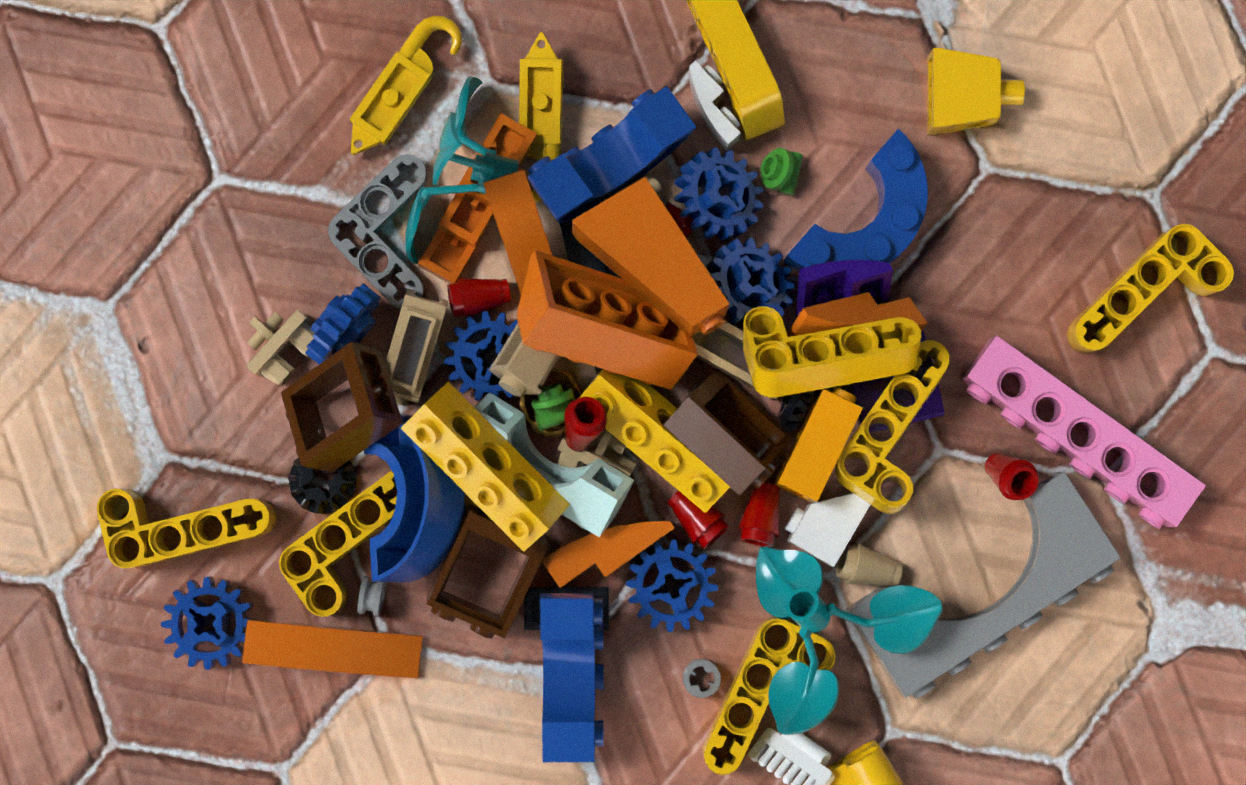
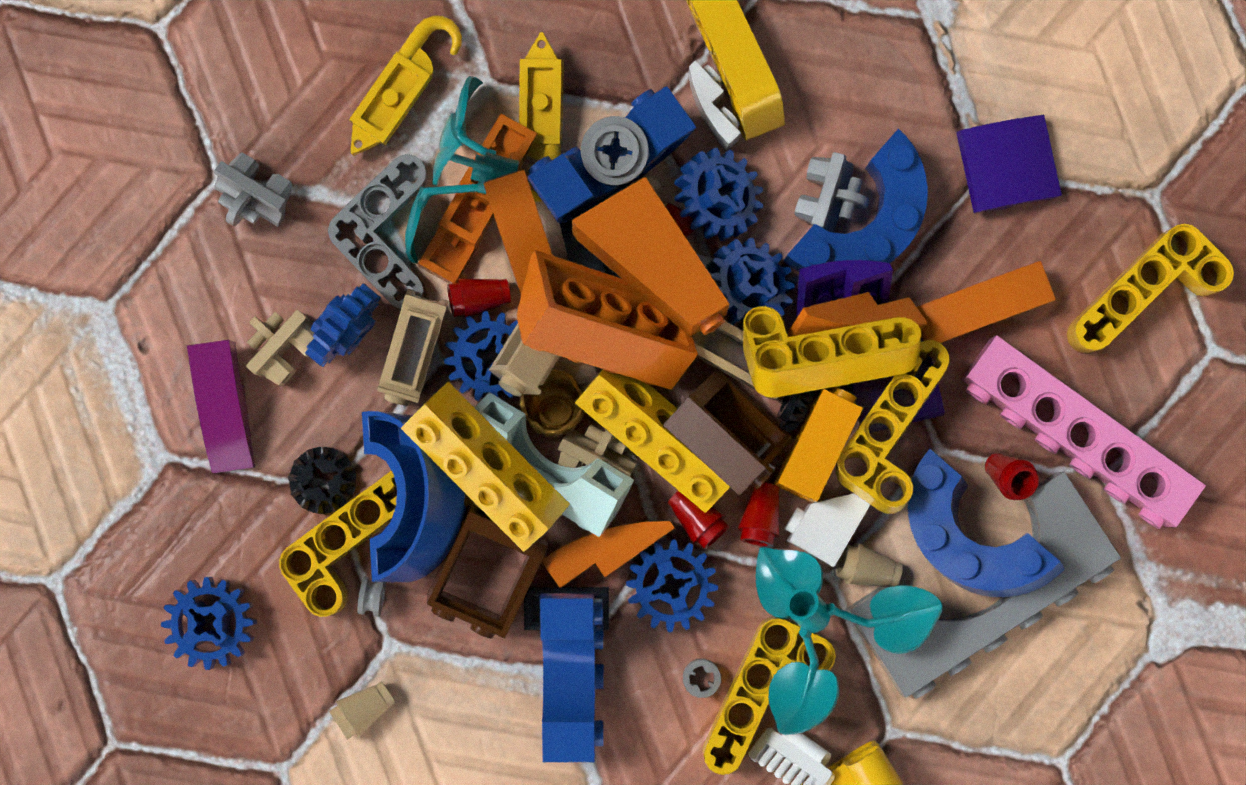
yellow beam [97,489,276,568] -> none
orange slope [242,619,423,678] -> none
reddish brown window [281,342,403,472] -> none
bright green plate [531,384,575,431] -> none
red cone [564,397,607,452] -> none
bright green plate [760,148,803,196] -> none
yellow torso [927,48,1025,135] -> none
none -> magenta slope [187,340,255,474]
none -> light grey hips [214,152,292,227]
none -> tan cone [329,681,395,740]
none -> light grey gear [581,116,650,185]
none -> light grey hips [795,152,869,232]
none -> blue brick [908,449,1065,597]
none -> orange slope [917,261,1056,343]
none -> dark purple slope [956,114,1062,213]

